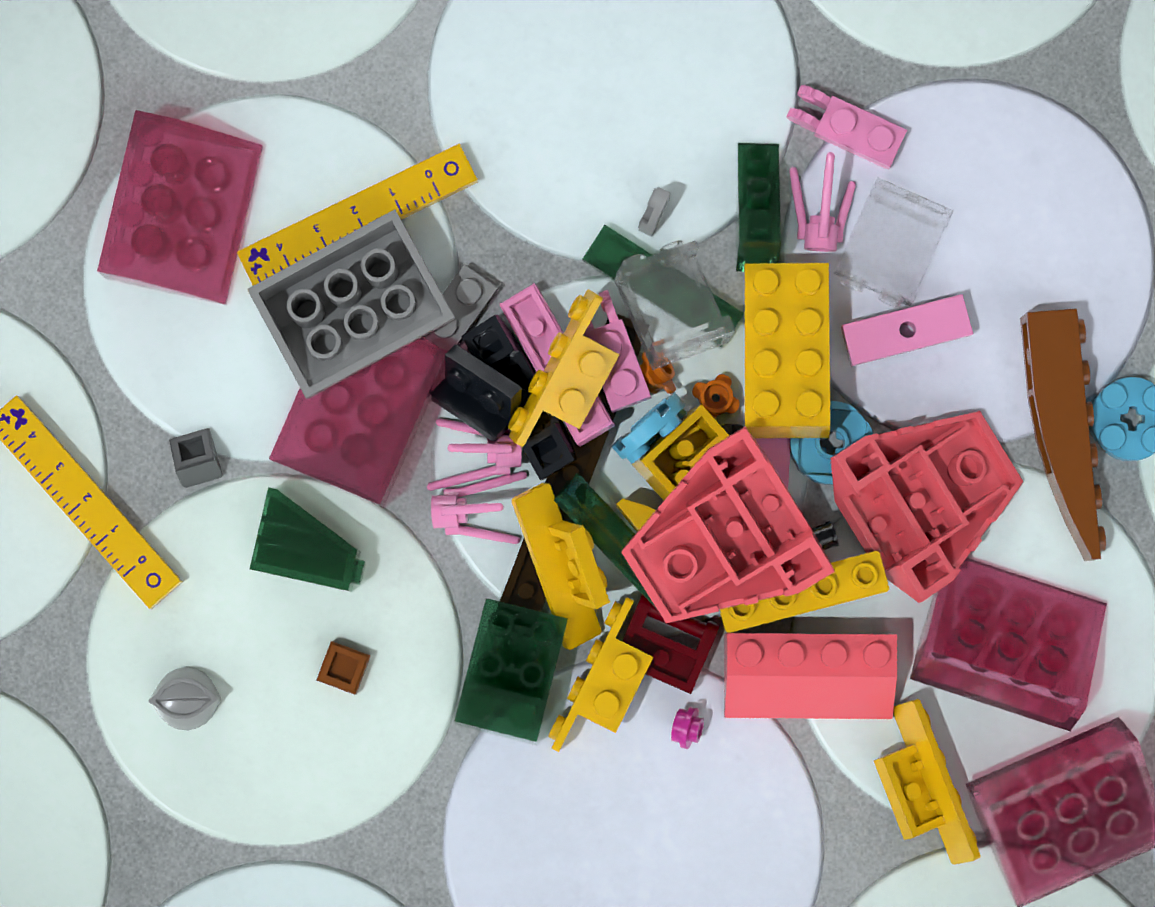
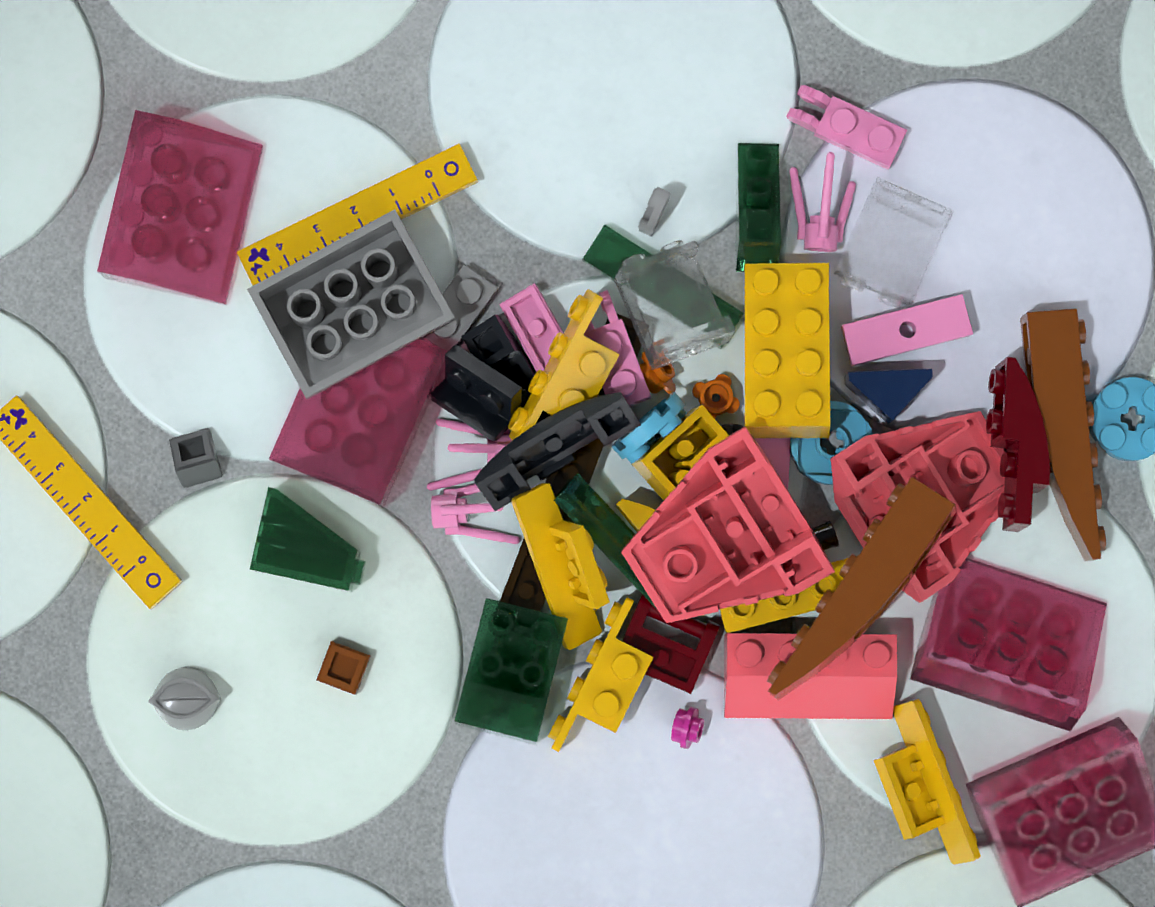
none -> black slope [474,392,641,511]
none -> dark orange slope [767,477,956,700]
none -> dark blue slope [844,369,933,424]
none -> dark red slope [986,357,1050,532]

